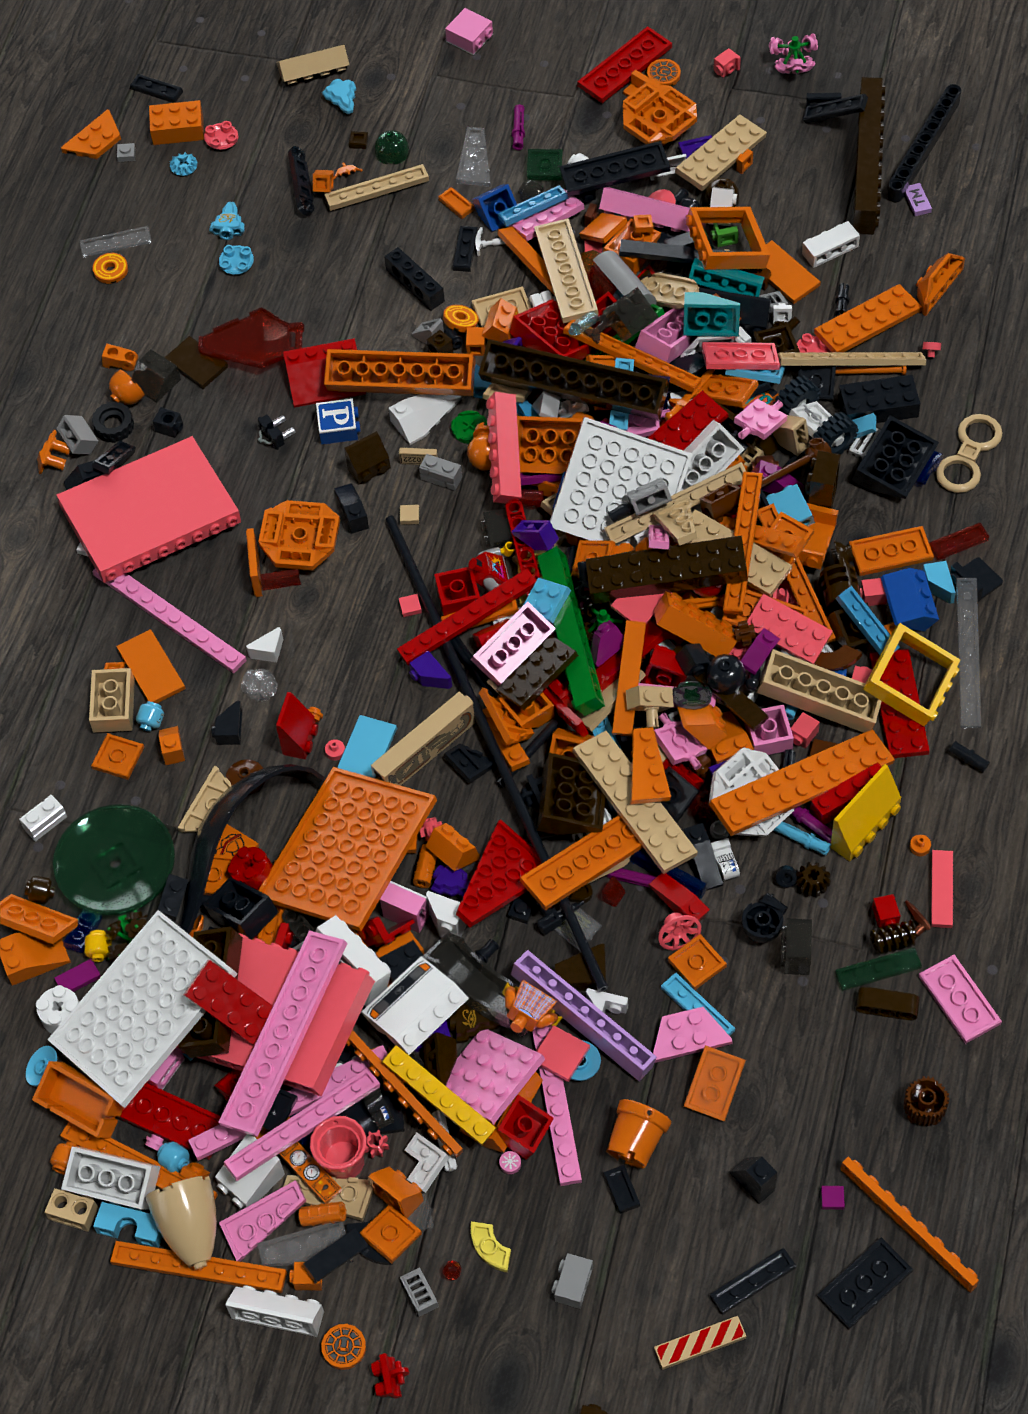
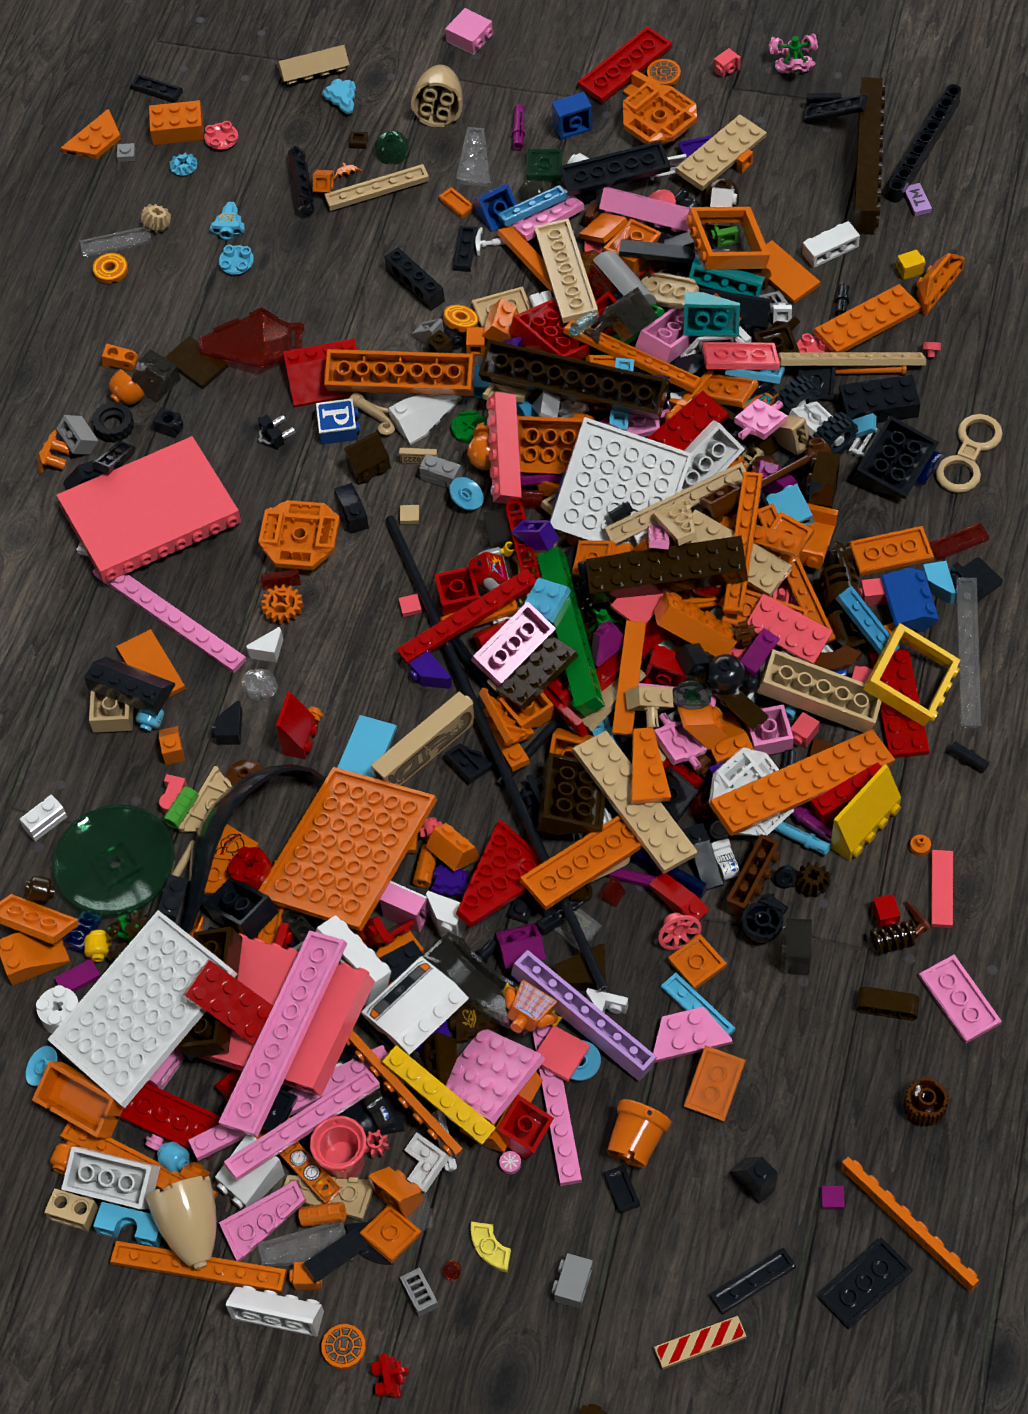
orange tile [91,733,144,780] -> none
orange tile [246,528,263,597] -> none
coral tile [325,740,345,761] -> none
light grey brick [626,478,672,516] -> none
orange plate [633,214,654,233] -> none
clear green tile [835,947,922,991] -> none
none -> black slope [84,657,175,716]
none -> tan gear [141,204,171,233]
none -> coral leg [159,774,188,815]
none -> tan bar [162,840,194,892]
none -> bright green axle [163,786,199,829]
none -> orange gear [261,584,303,624]
none -> tan plant [349,392,395,435]
none -> tan cylinder [411,65,463,127]
none -> medium azure dish [449,477,484,510]
none -> magenta slope [495,923,546,969]
none -> blue brick [552,92,592,140]
none -> reddish brown brick [725,834,781,918]
none -> yellow brick [896,249,926,280]

